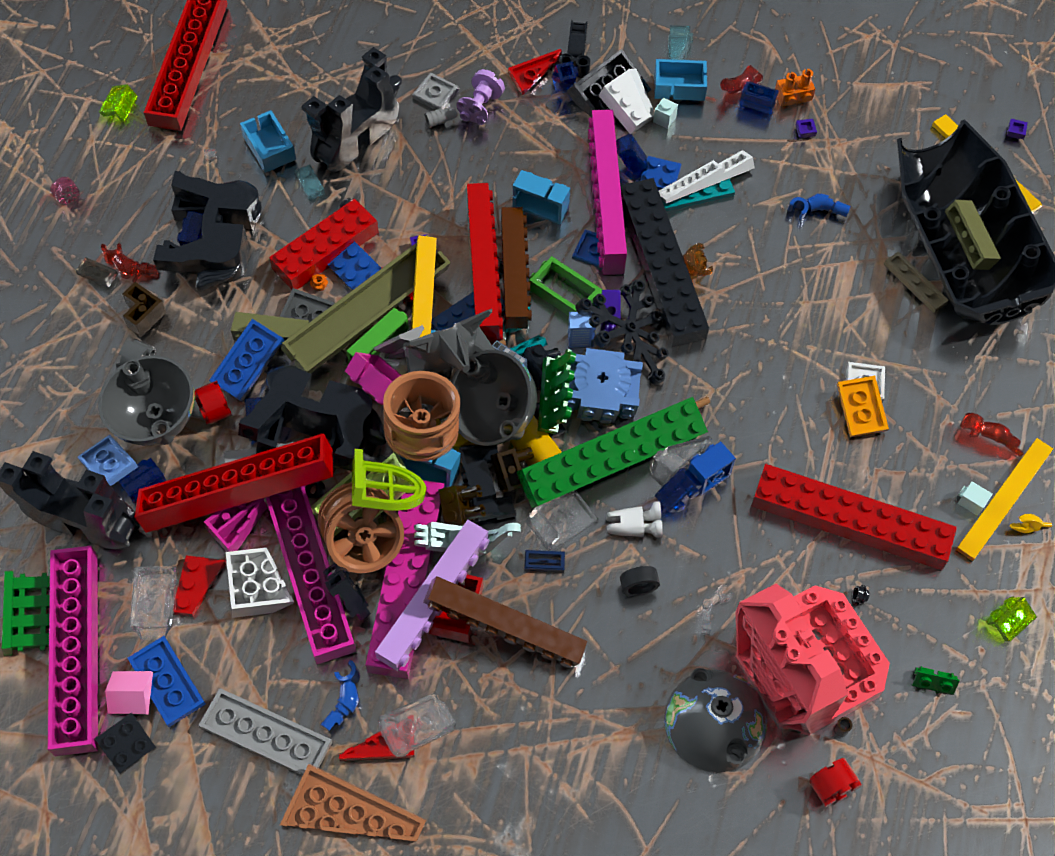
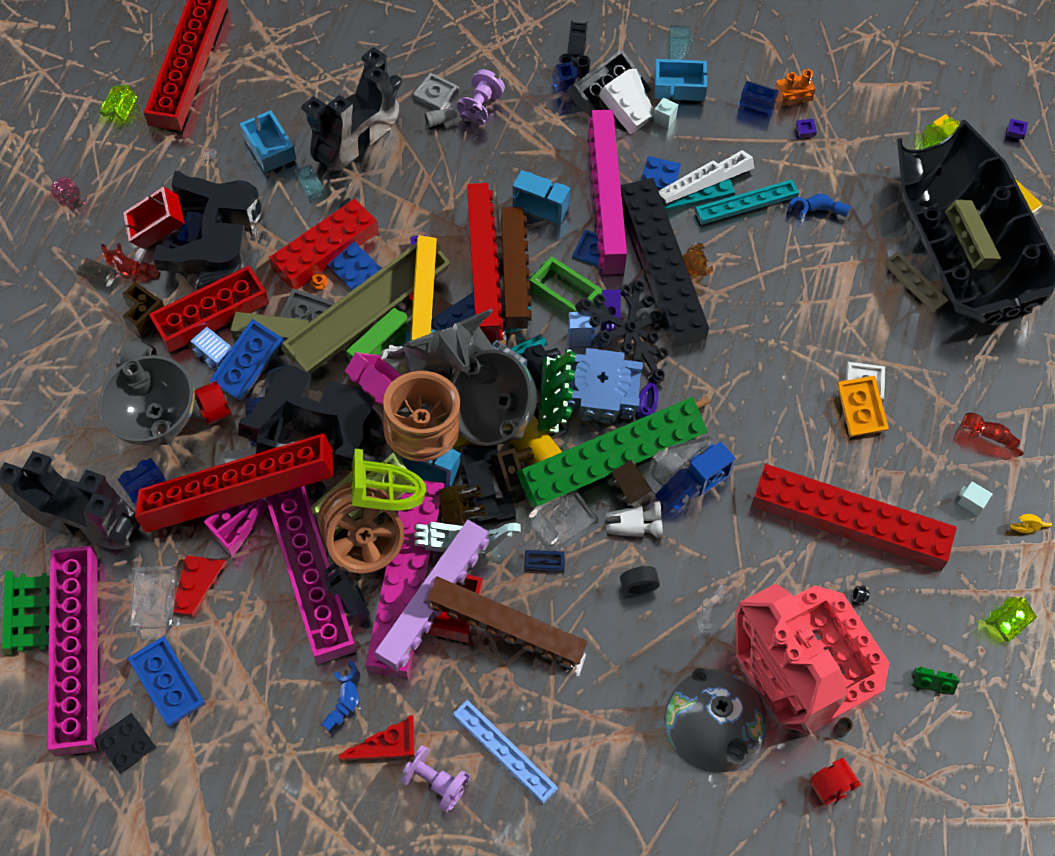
medium blue tile [78,435,138,486] -> none
bright pink slope [105,671,153,714] -> none
light grey plate [198,688,332,776] -> none
white wedge [226,547,294,618] -> none
nougat wing [280,764,427,841] -> none
light grey slope [373,325,424,354] -> none
clear slope [378,693,456,757] -> none
red wing [508,49,562,95] -> none
clear blue brick [616,134,648,175] -> none
clear red piece [720,65,763,94] -> none
yellow tile [956,438,1054,561] -> none
none -> red piece [123,186,185,249]
none -> red brick [149,265,269,353]
none -> light blue brick [191,327,232,369]
none -> lavender piece [402,745,471,813]
none -> light blue tile [452,700,558,804]
none -> dark brown brick [612,459,656,508]
none -> dark purple arm [636,382,659,418]
none -> teal plate [695,179,799,225]
none -> clear neon green bracket [922,117,959,147]

